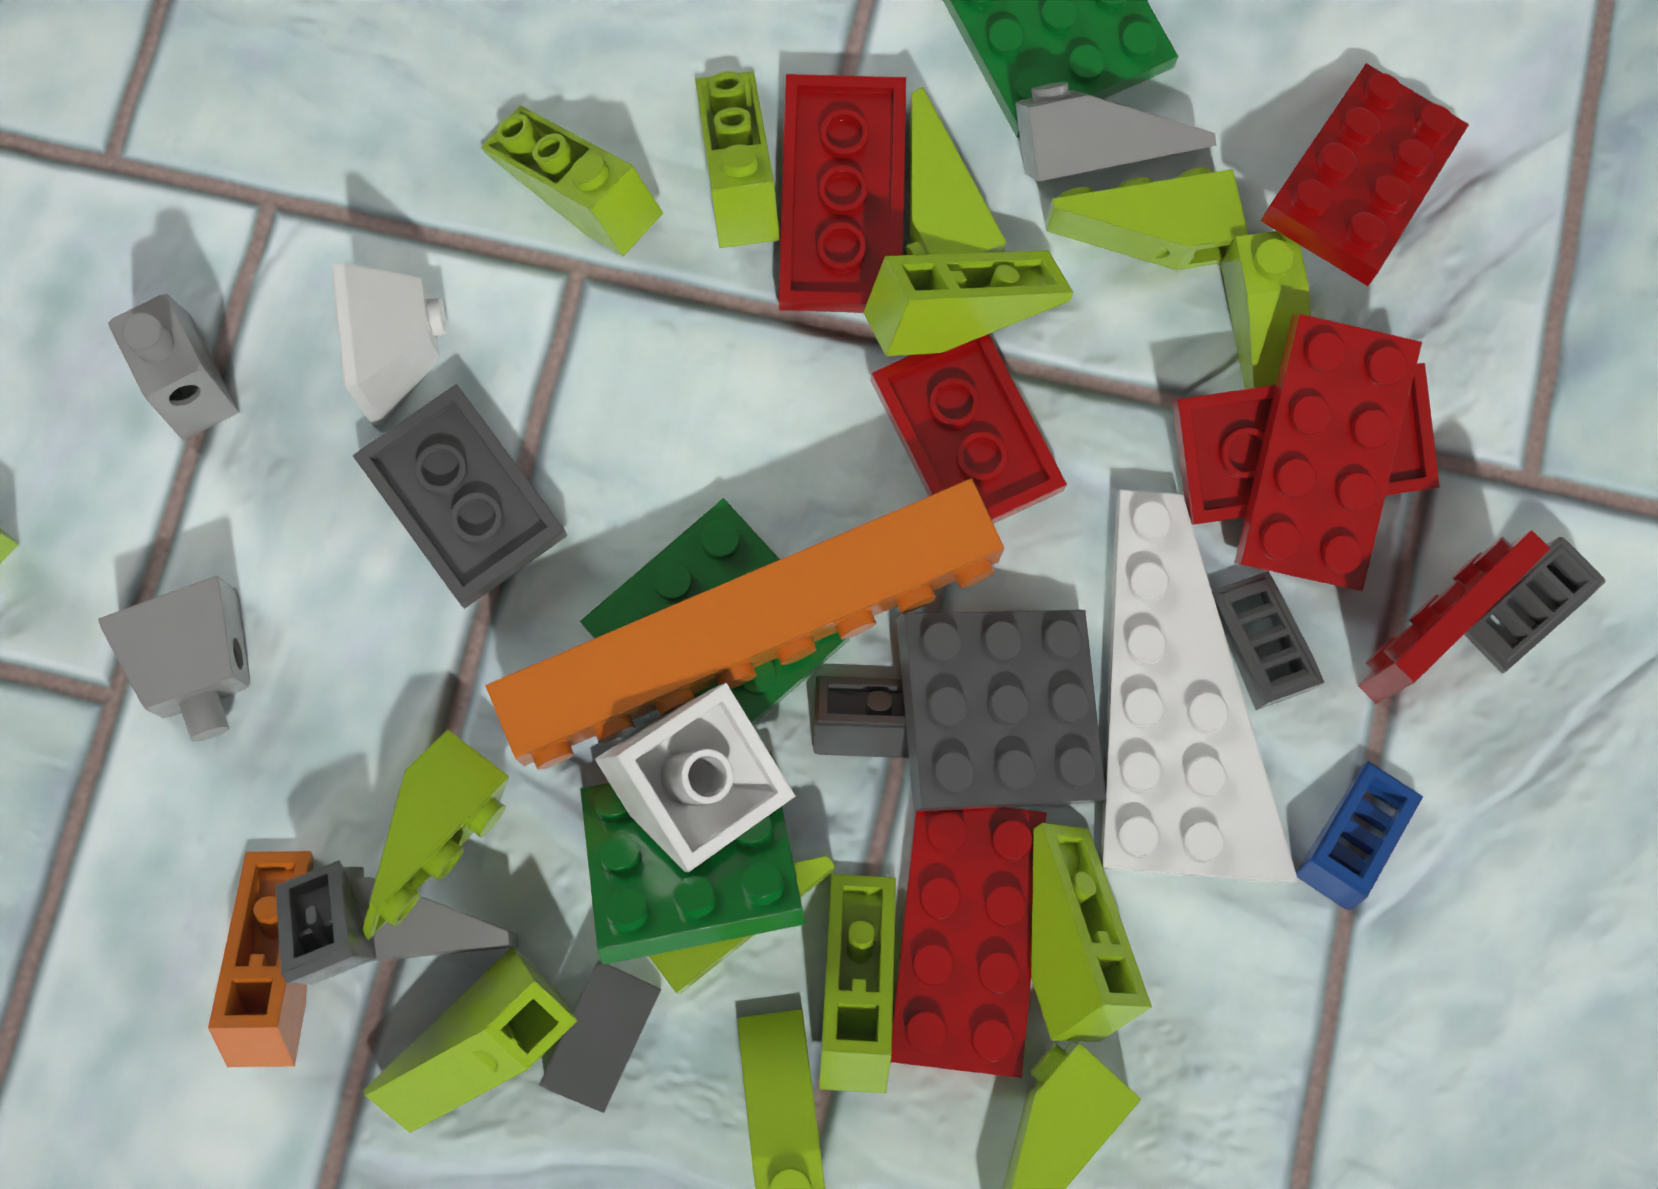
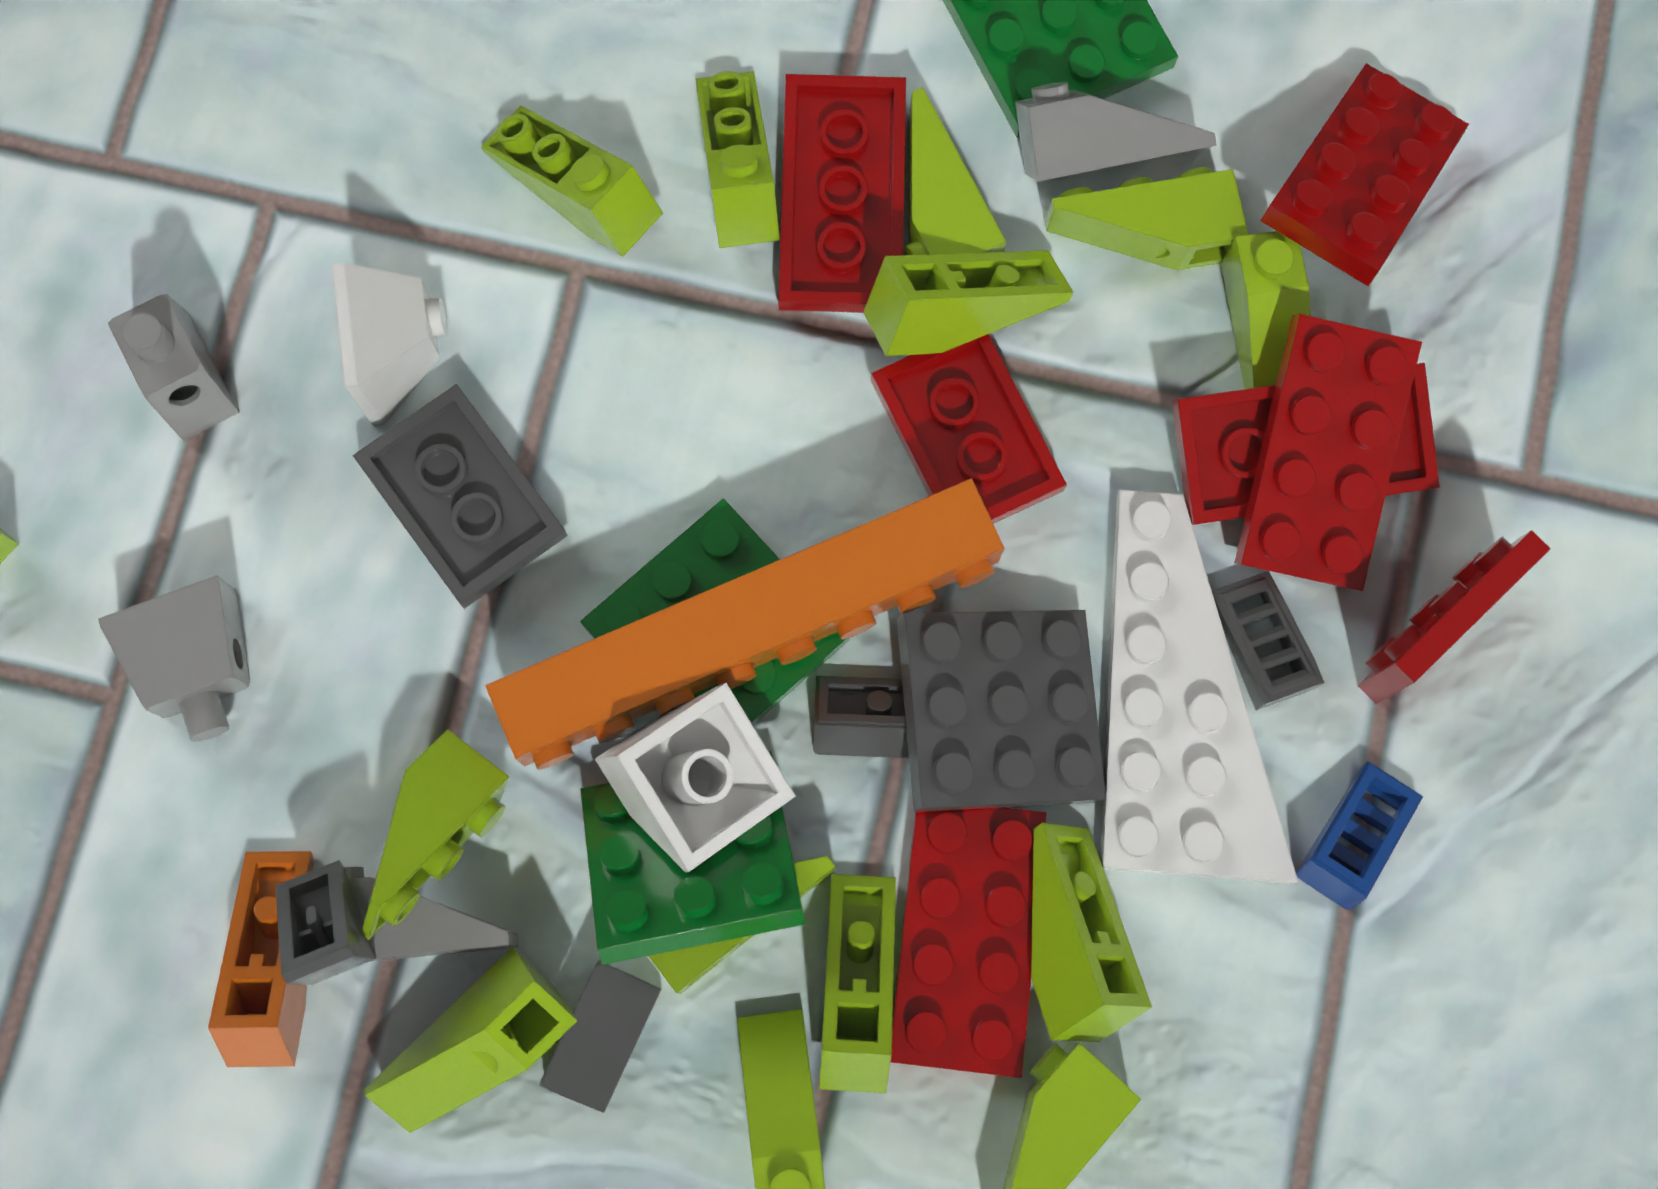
dark grey slope [1464,537,1605,673] -> none

